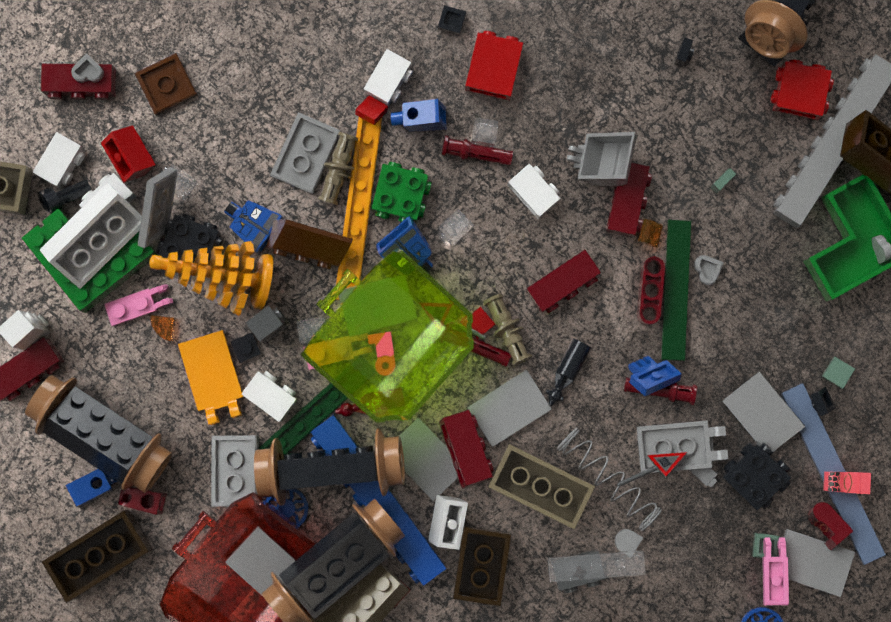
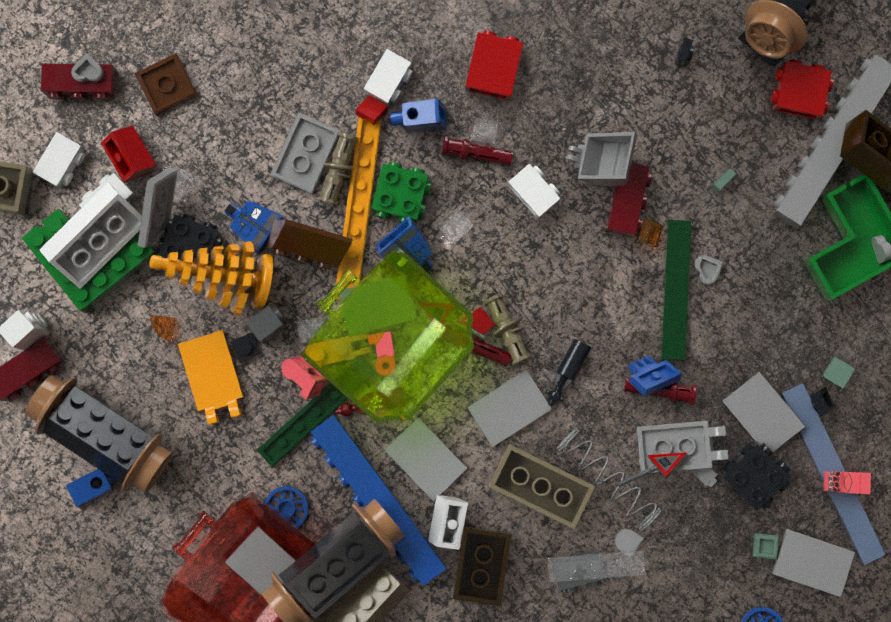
black piece [37,180,91,214] -> none
dark brown brick [42,509,153,603] -> none
bright pink hinge [104,284,173,326] -> none
dark red leg [118,487,167,515] -> none
light grey tile [211,435,259,507] -> none
white brick [242,371,298,422] -> none
brick [254,428,405,506] -> none
black plate [438,5,466,36] -> none
dark red brick [439,410,494,489] -> none
dark red brick [526,250,601,314] -> none
dark red beam [637,256,665,326] -> none
bright pink hinge [762,538,789,605] -> none
dark red leg [808,502,853,551] -> none
none -> coral leg [282,356,328,400]

